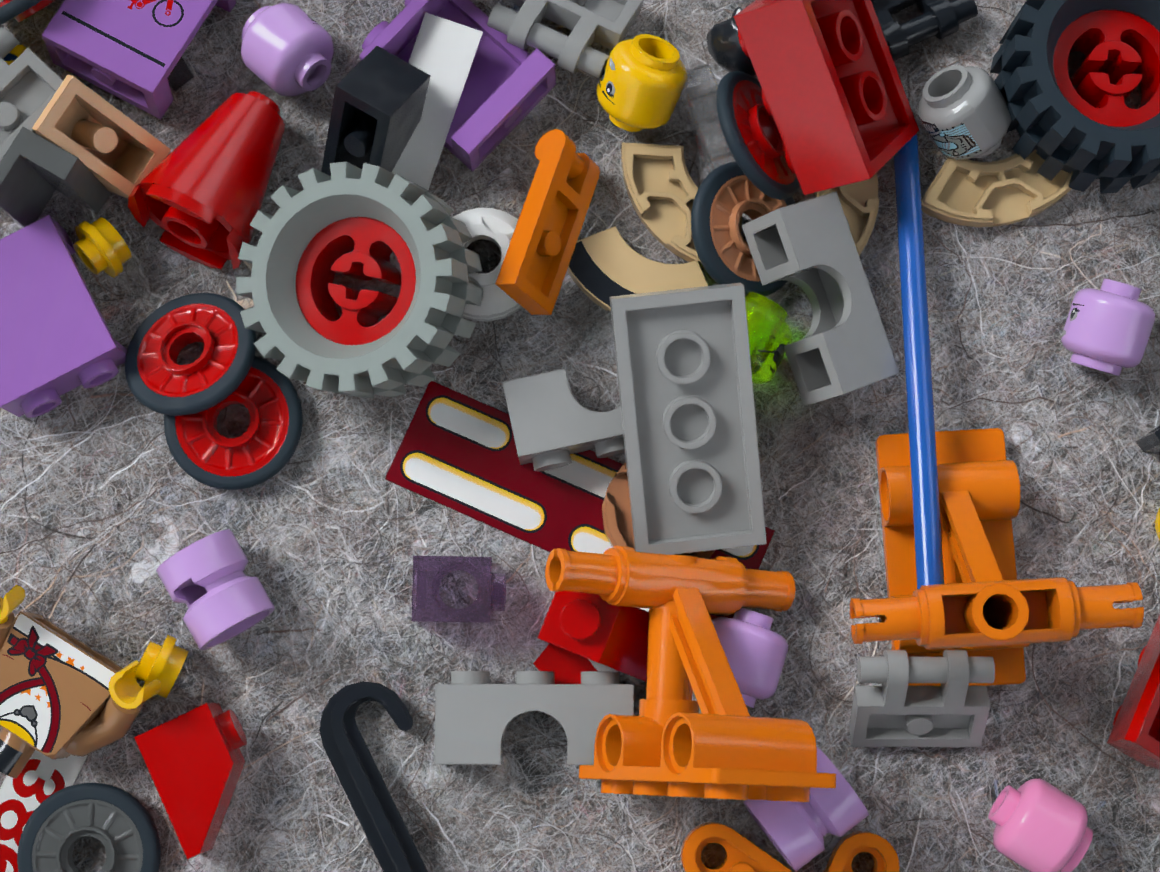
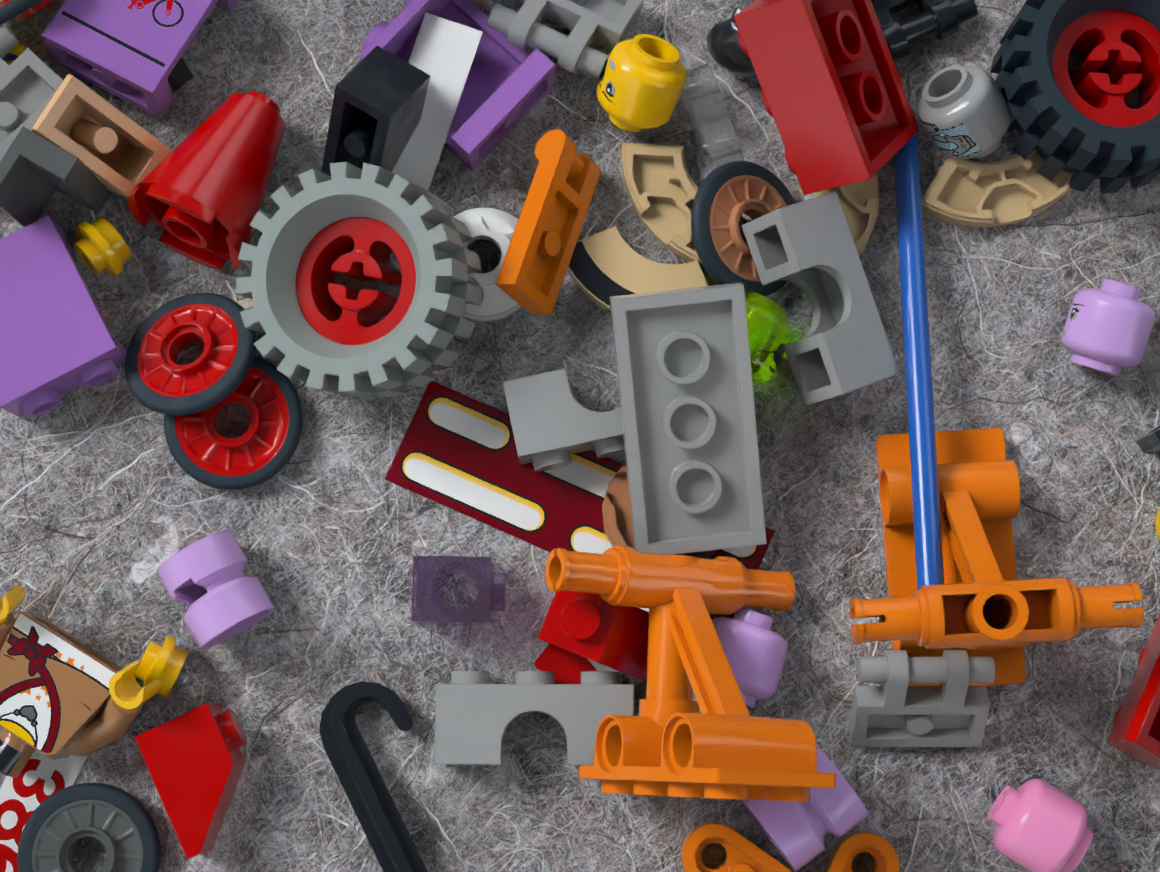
lavender head [241,3,334,97] -> none
wheel [716,71,800,200] -> none

